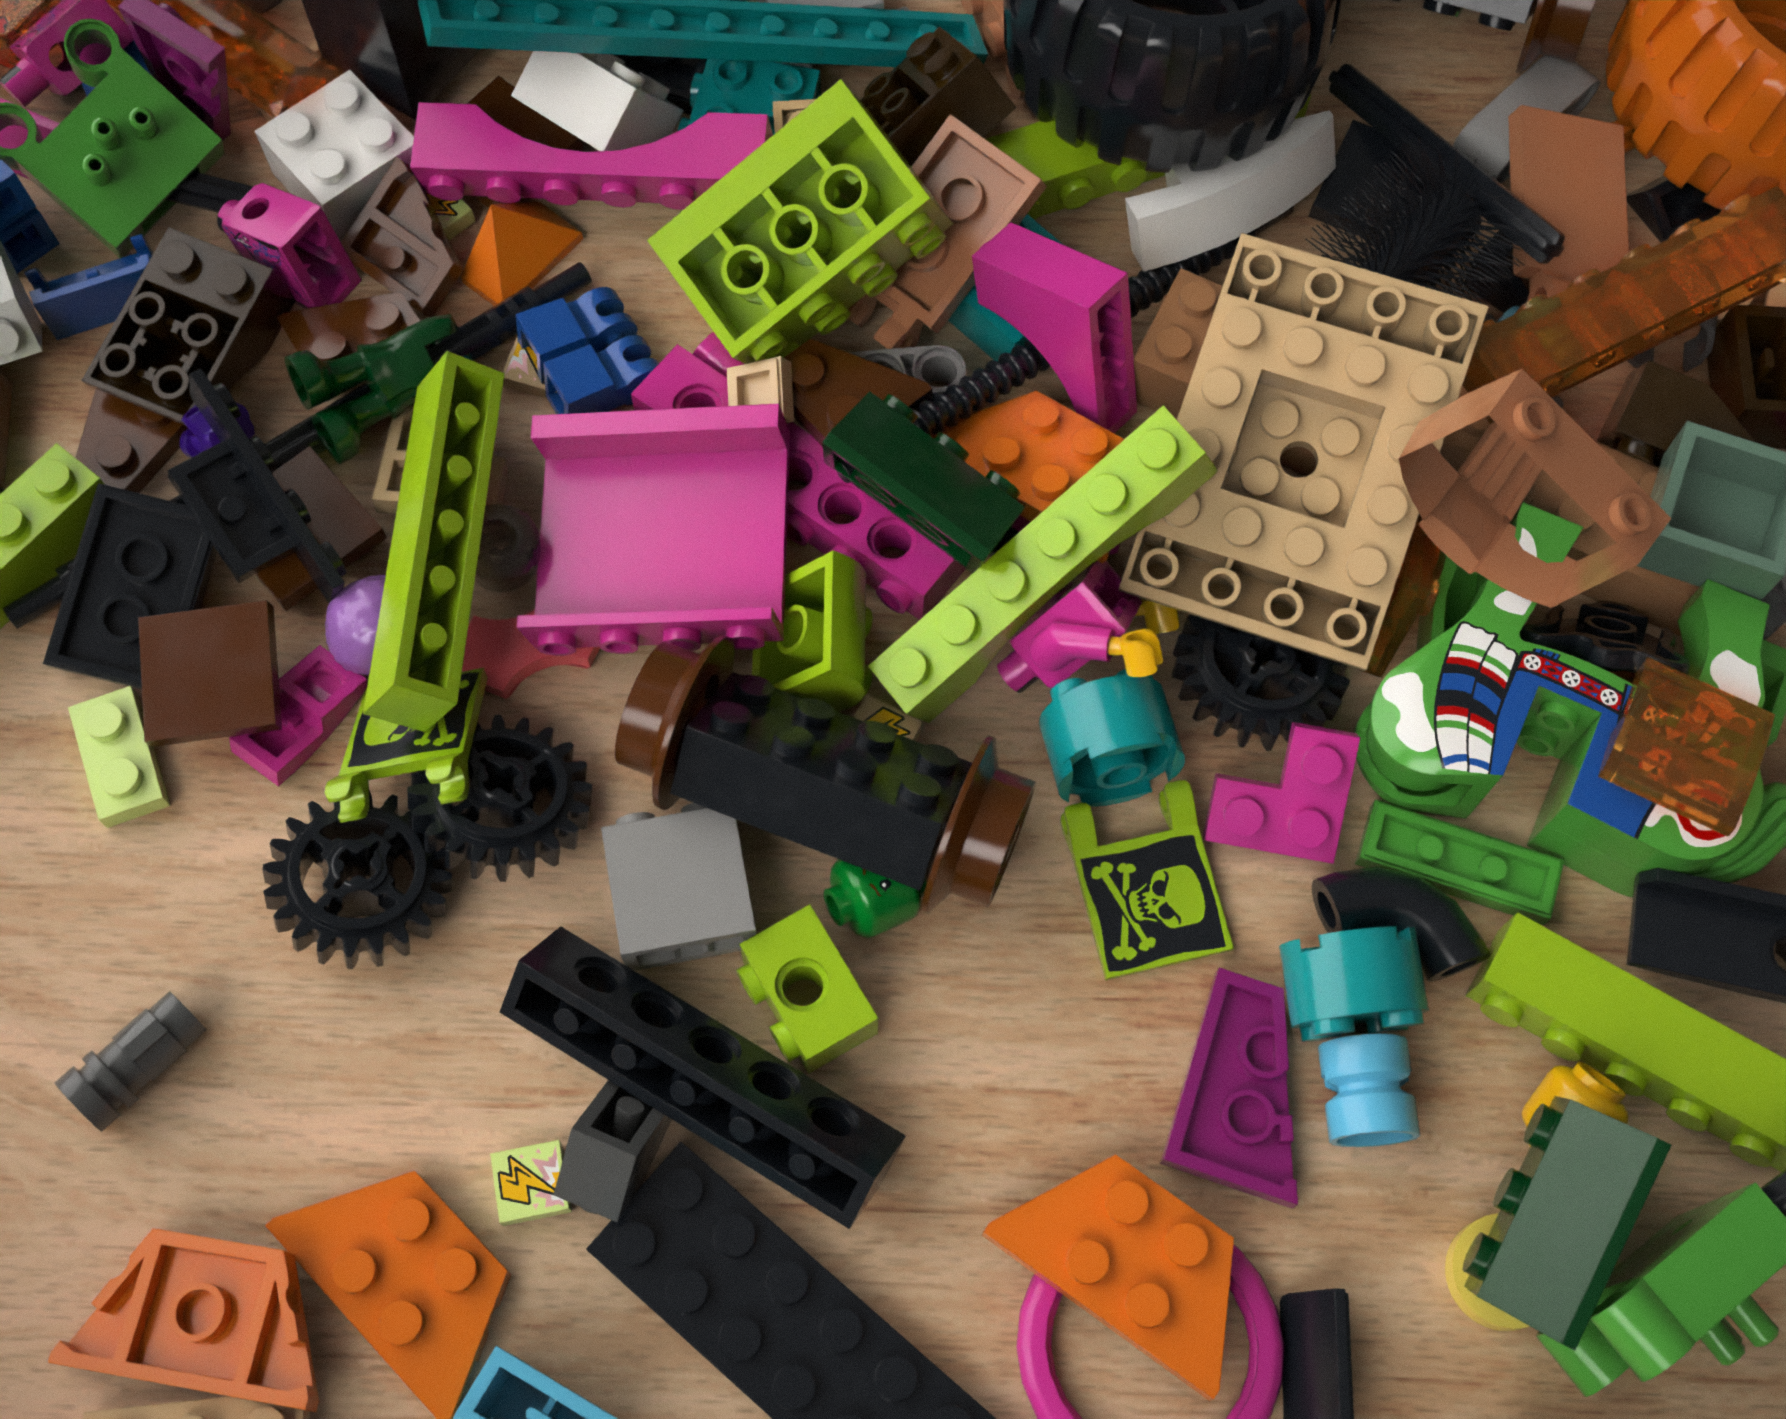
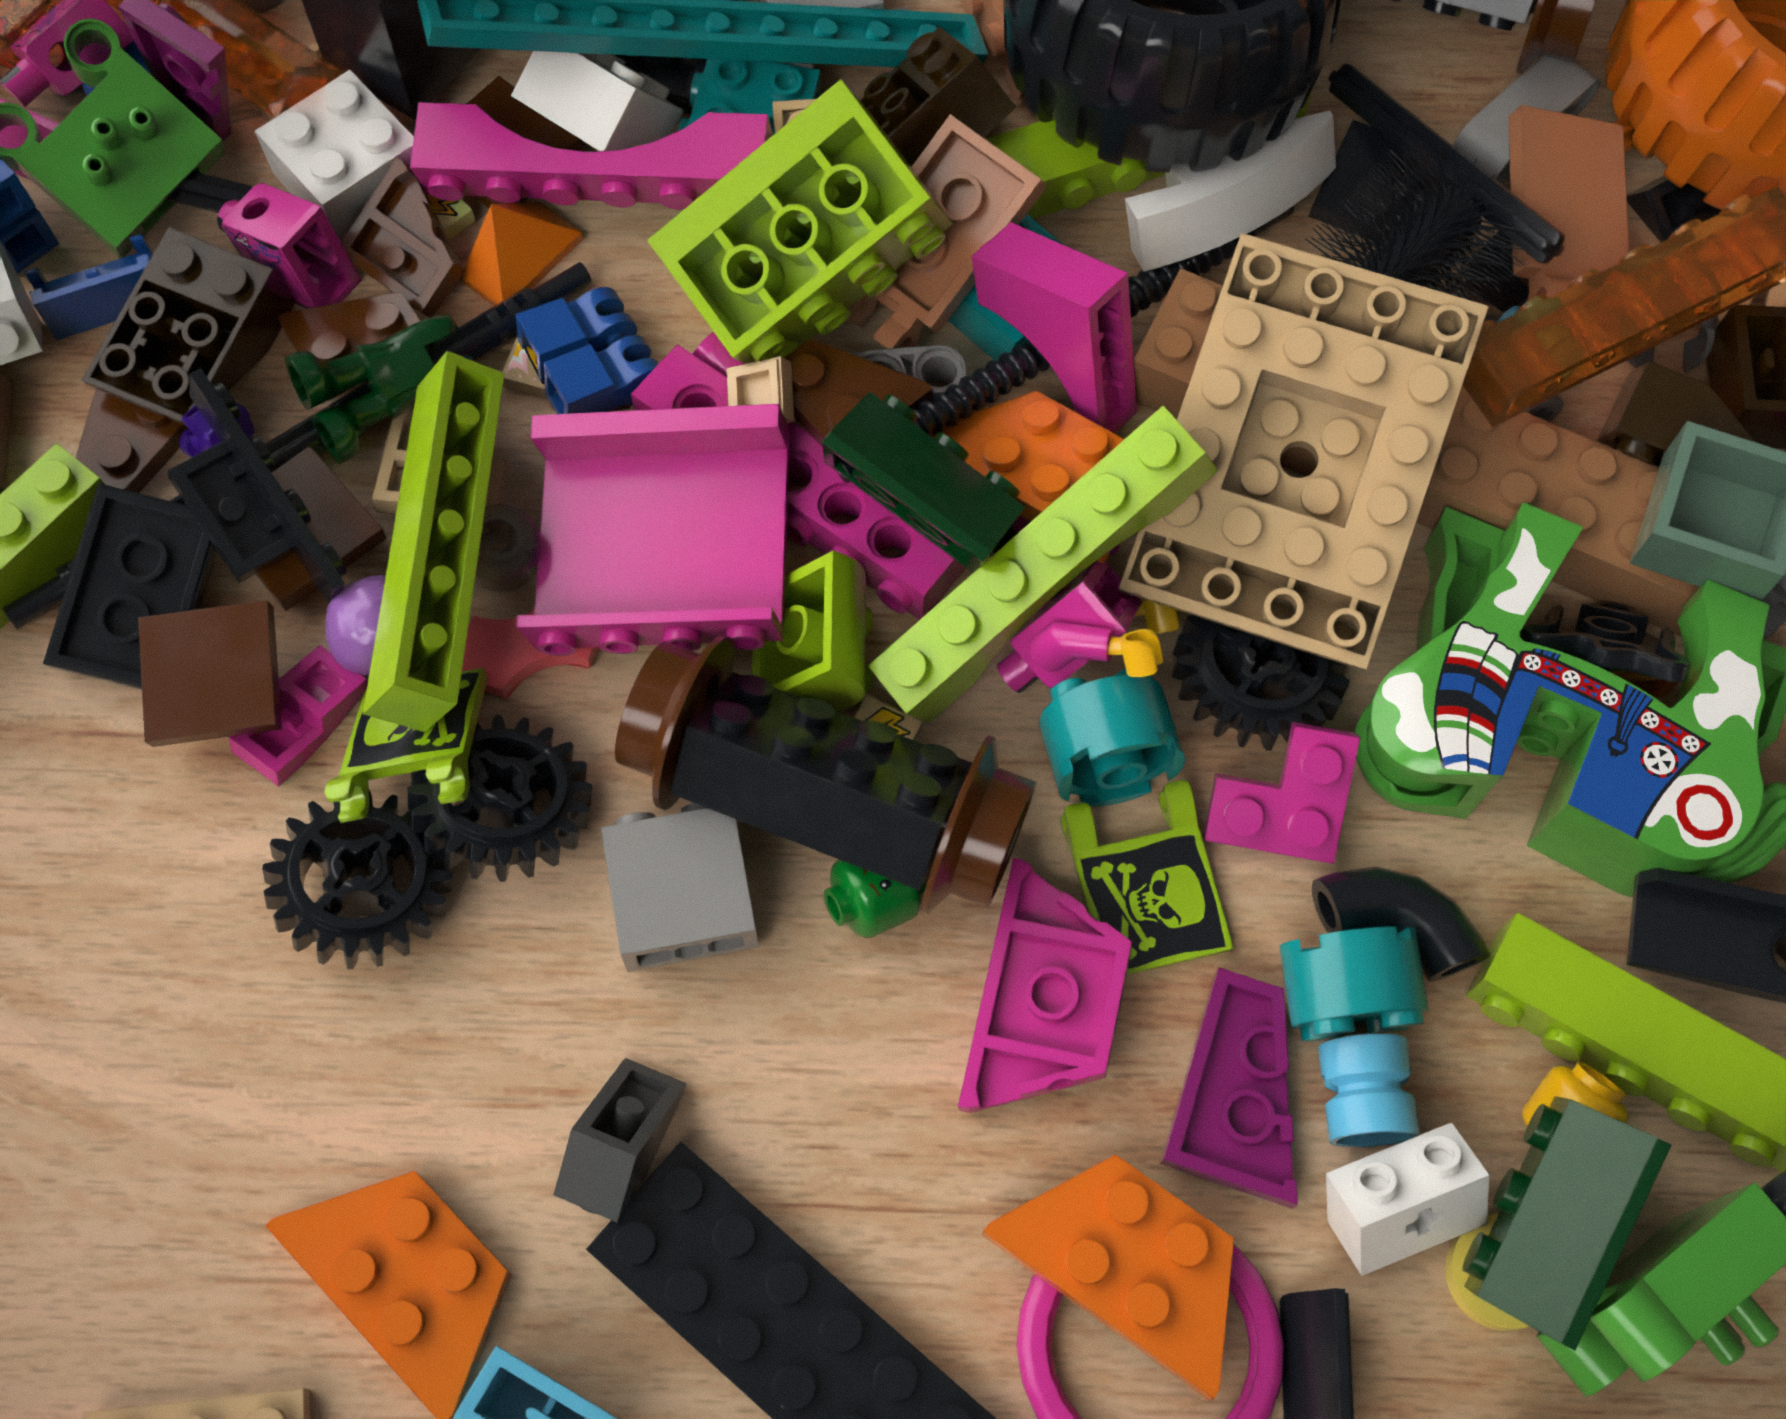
orange wing [48,1228,319,1413] -> none
dark grey axle [54,991,207,1132] -> none
yellowish green plate [68,686,171,828] -> none
tile [490,1140,572,1226] -> none
black brick [499,926,906,1229] -> none
lime brick [736,904,878,1074] -> none
bright green tile [1355,799,1564,925] -> none
clear orange wing [1358,514,1440,678] -> none
nougat piece [1399,369,1671,608] -> none
clear orange slope [1598,657,1775,837] -> none
none -> dark pink wing [958,858,1132,1113]
none -> white brick [1326,1122,1490,1276]

